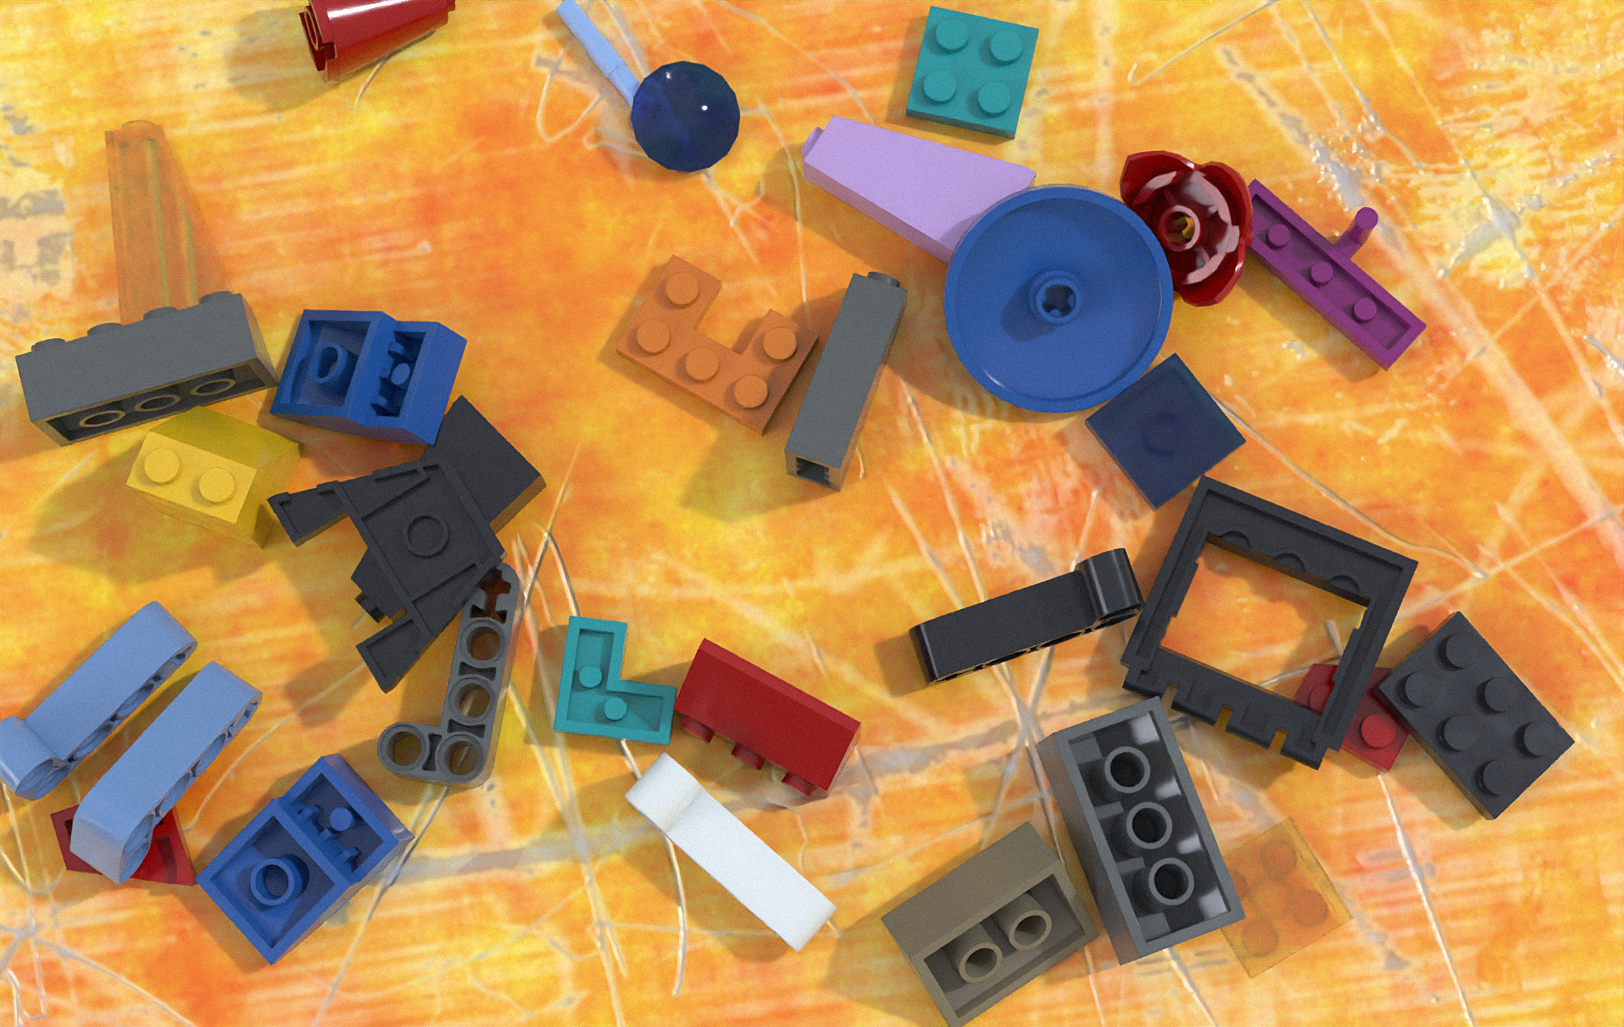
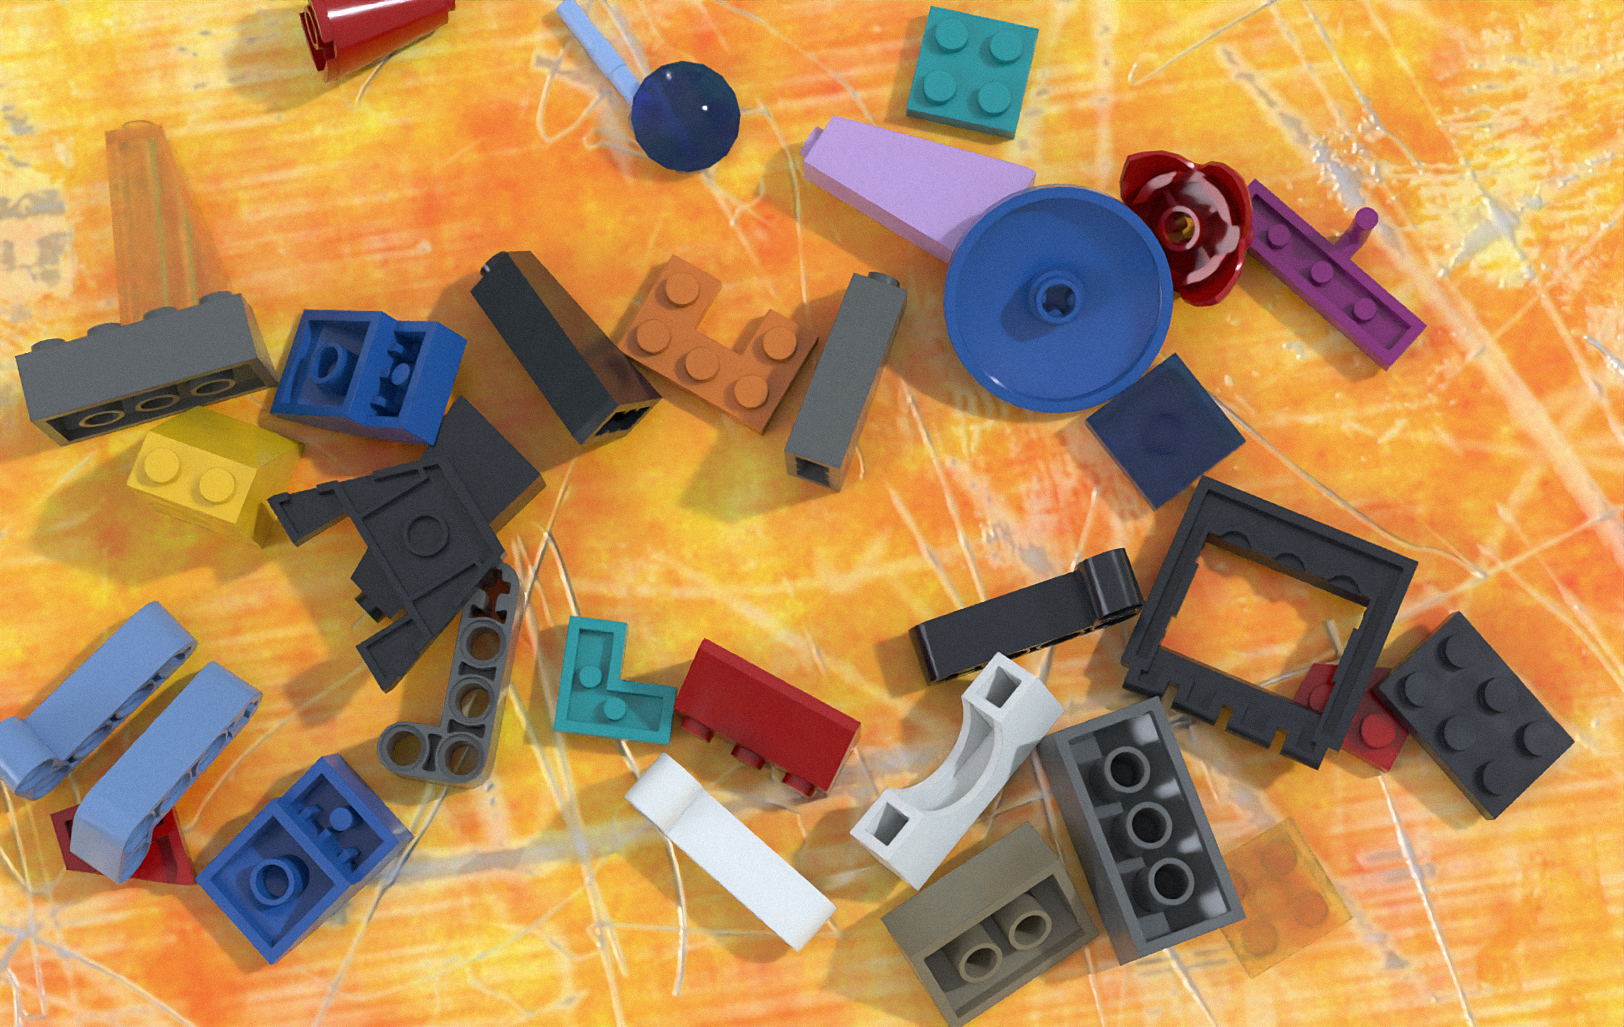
none -> black slope [470,251,663,445]
none -> white arch [850,652,1065,891]

